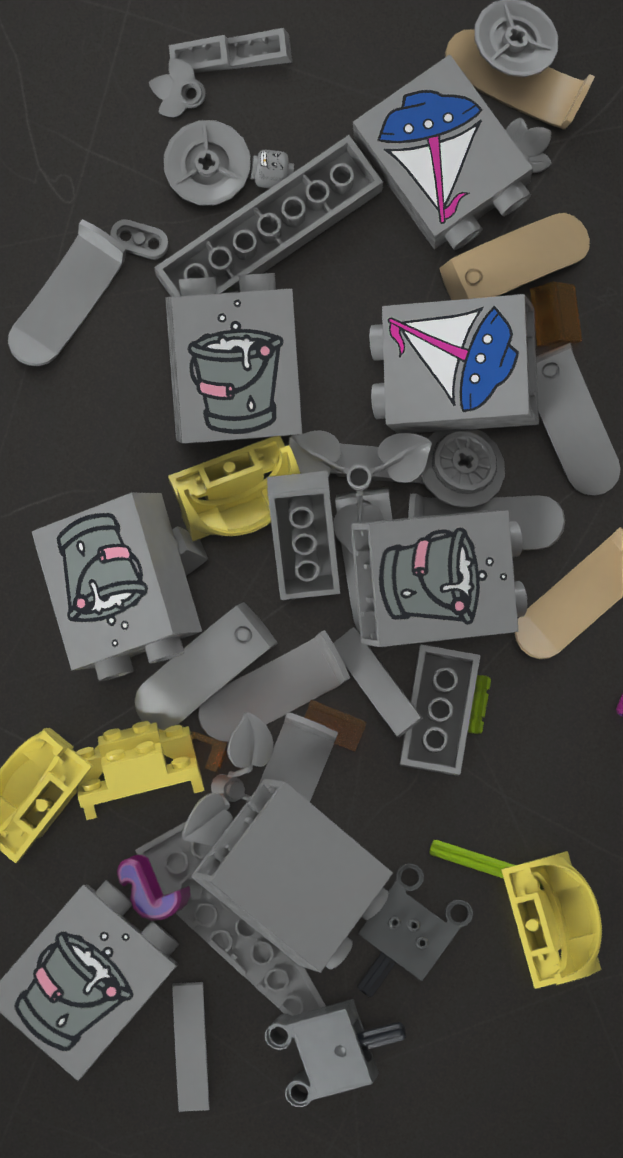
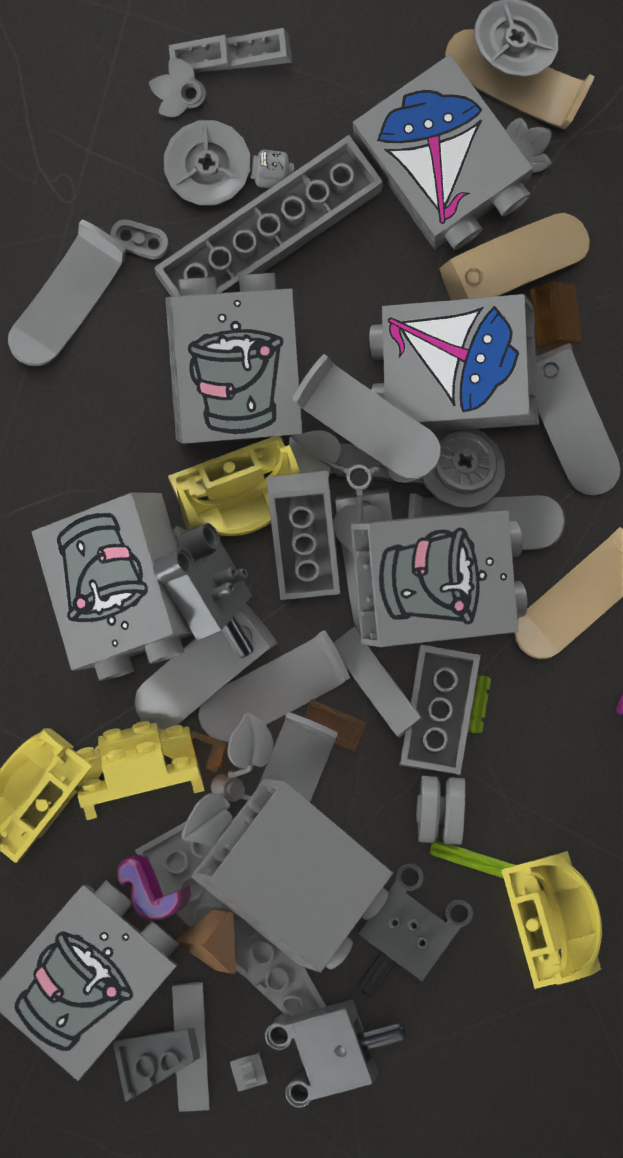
none -> dark grey wing [113,1027,200,1102]
none -> dark grey piece [153,523,254,658]
none -> medium nougat slope [175,909,236,974]
none -> light grey tile [230,1052,268,1092]
none -> light grey piece [292,354,441,479]
none -> light grey wheel [416,776,465,844]

